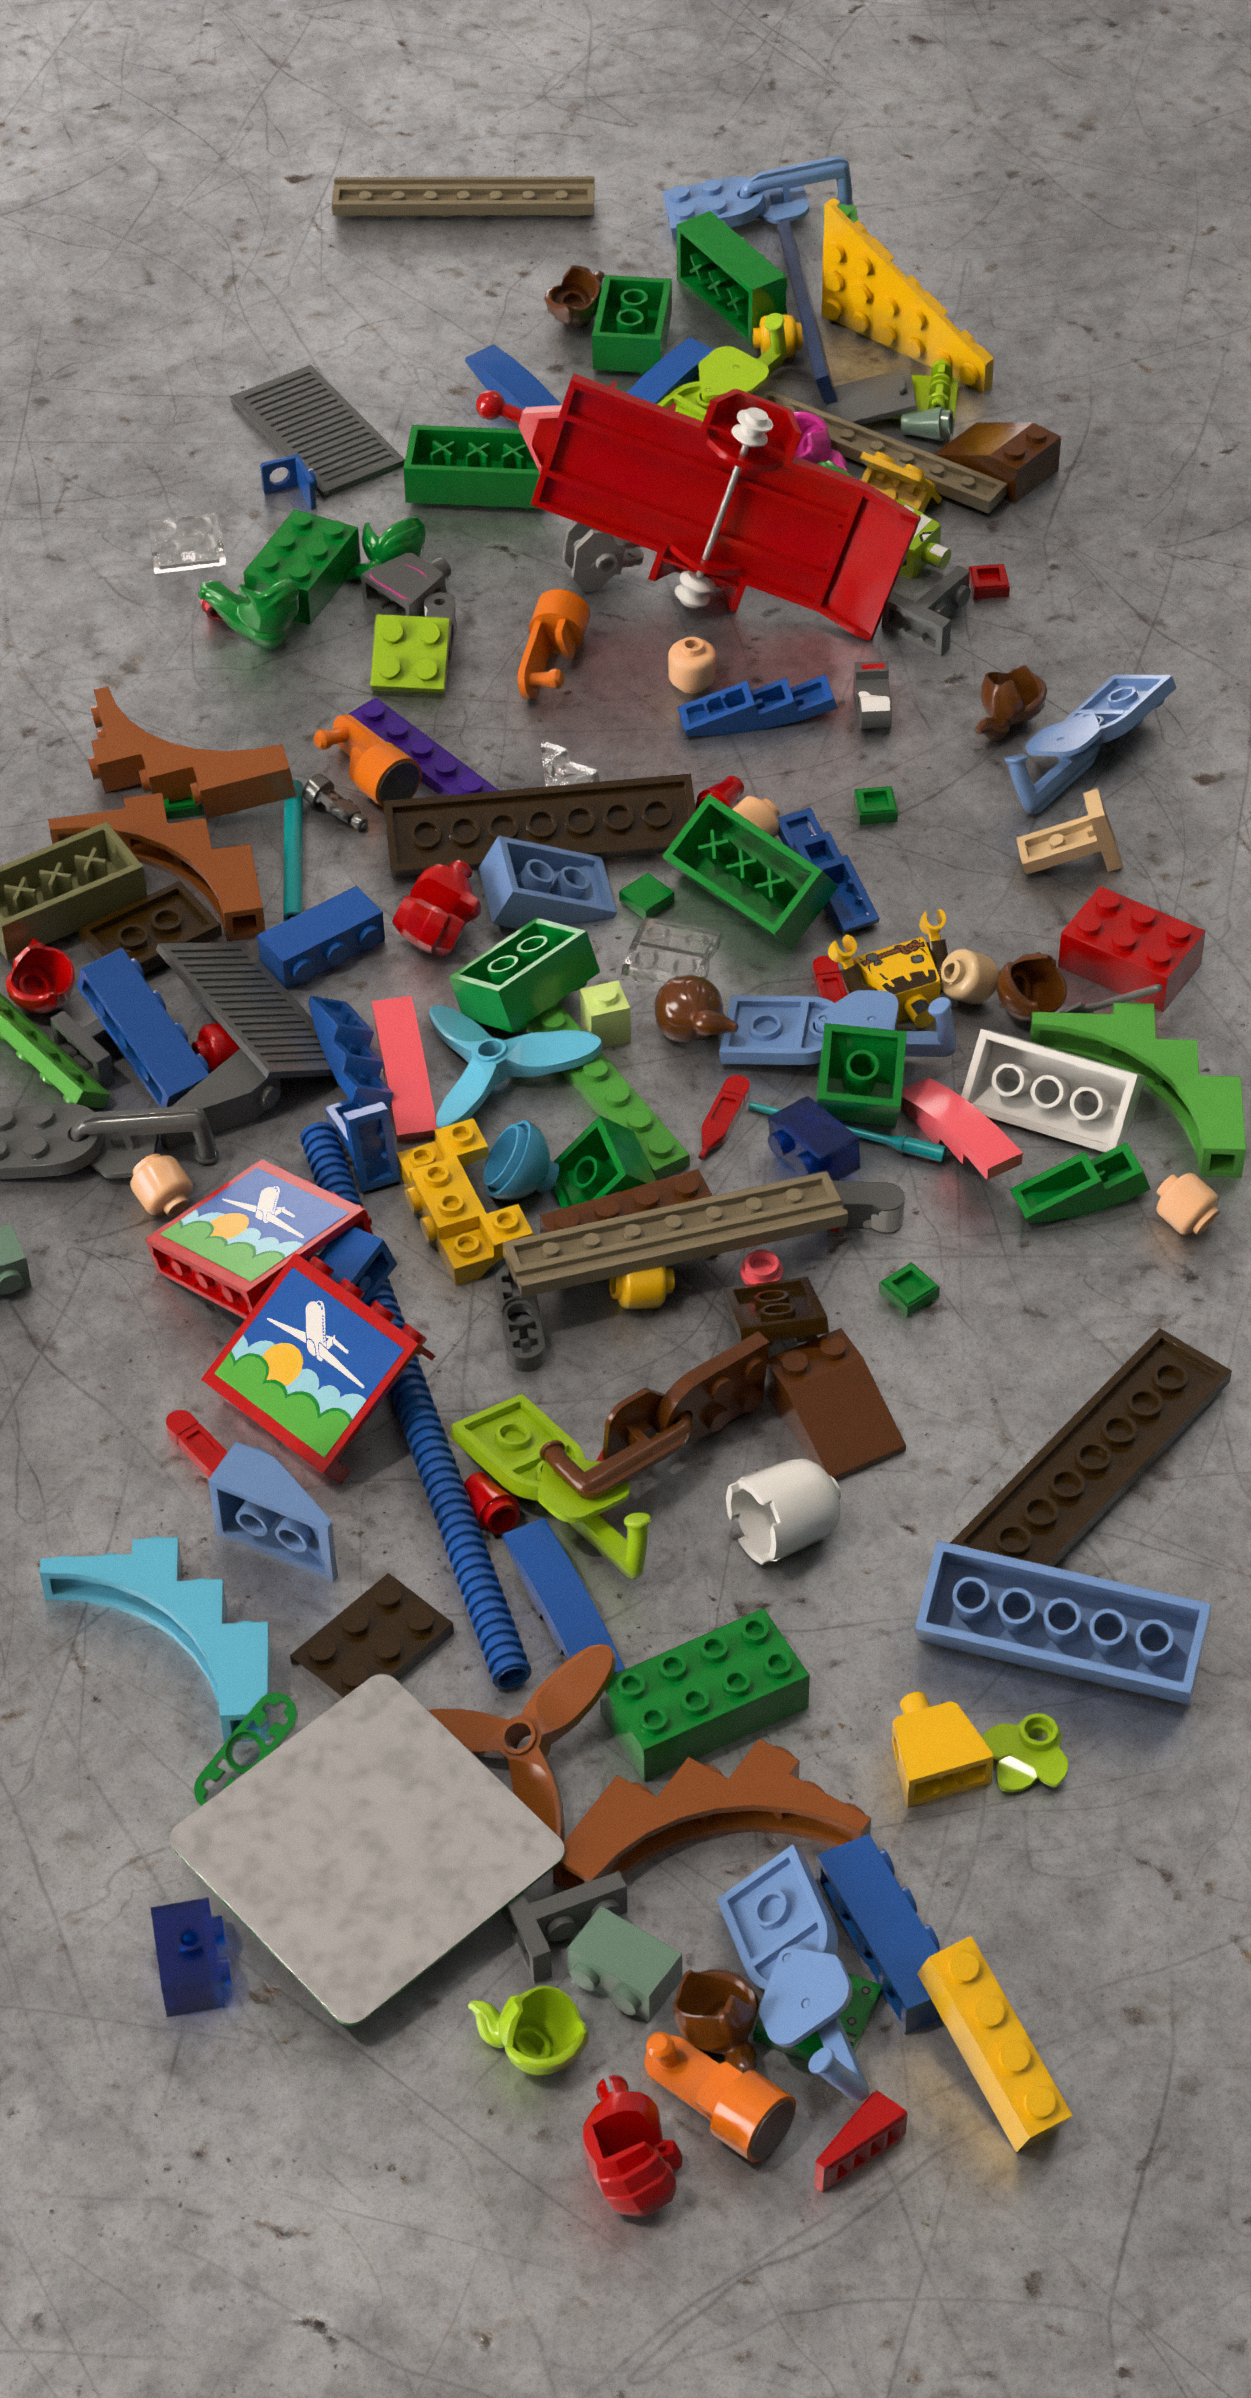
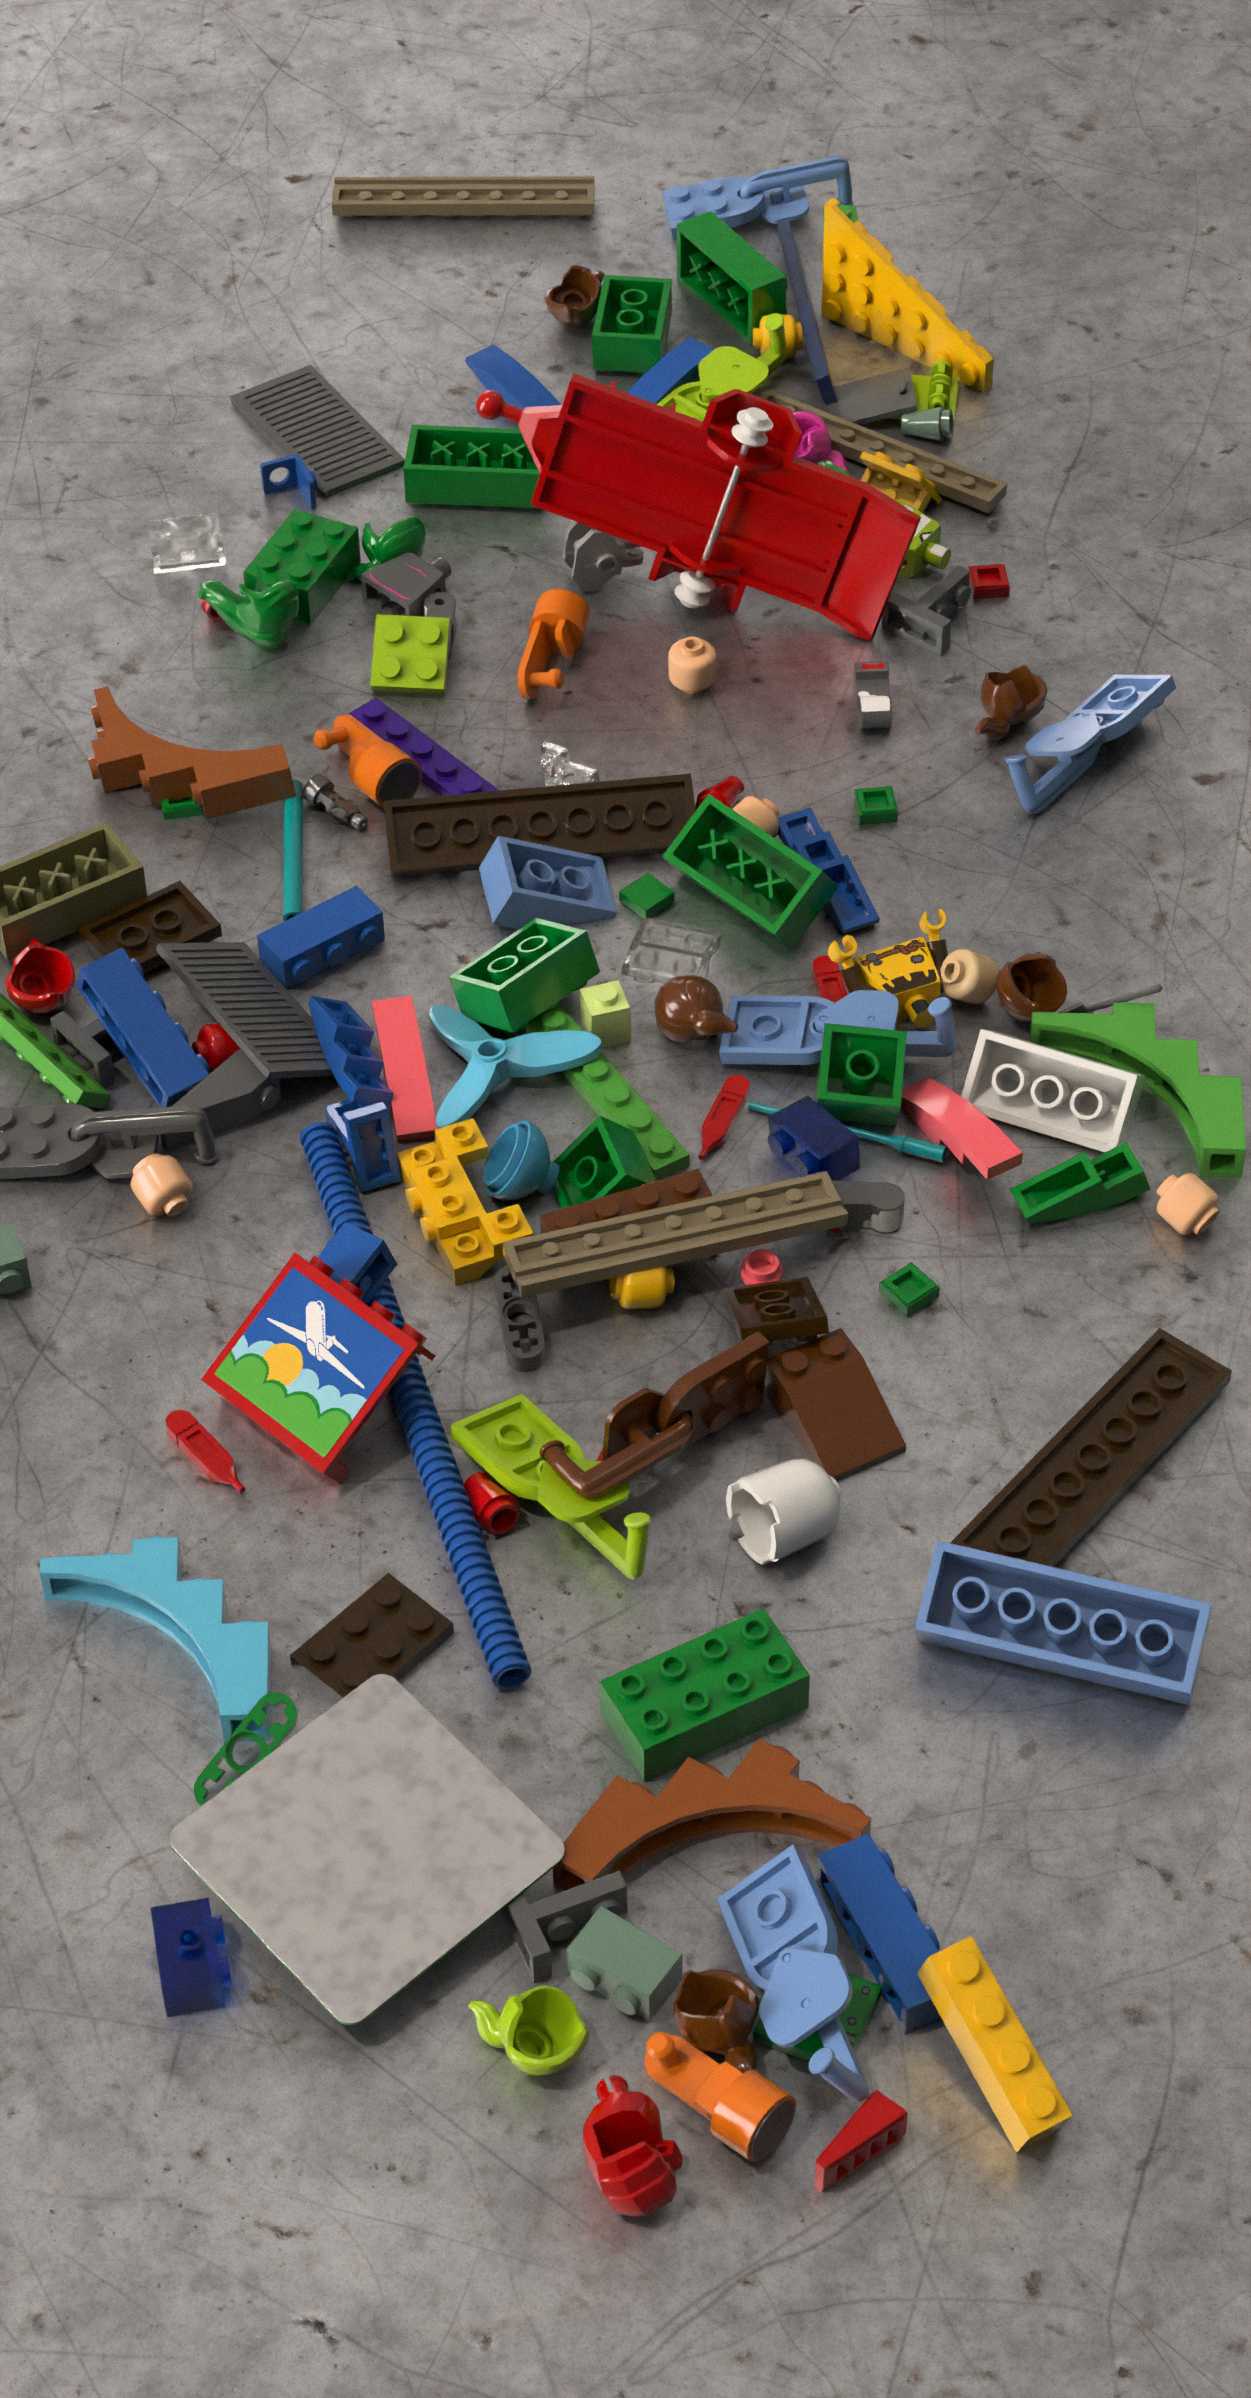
dark orange arch [48,793,265,941] -> none
panel [145,1159,373,1319] -> none
medium blue slope [208,1442,338,1583] -> none
red piece [392,860,481,956] -> none
dark orange piece [428,1644,616,1842] -> none
blue slope [502,1518,625,1675] -> none
blue slope [677,674,838,736] -> none
yellow torso [891,1691,994,1808] -> none
reddish brown slope [934,422,1061,504] -> none
lime plate [981,1713,1068,1793] -> none
tan bracket [1016,788,1123,875] -> none
red brick [1058,886,1206,1012] -> none

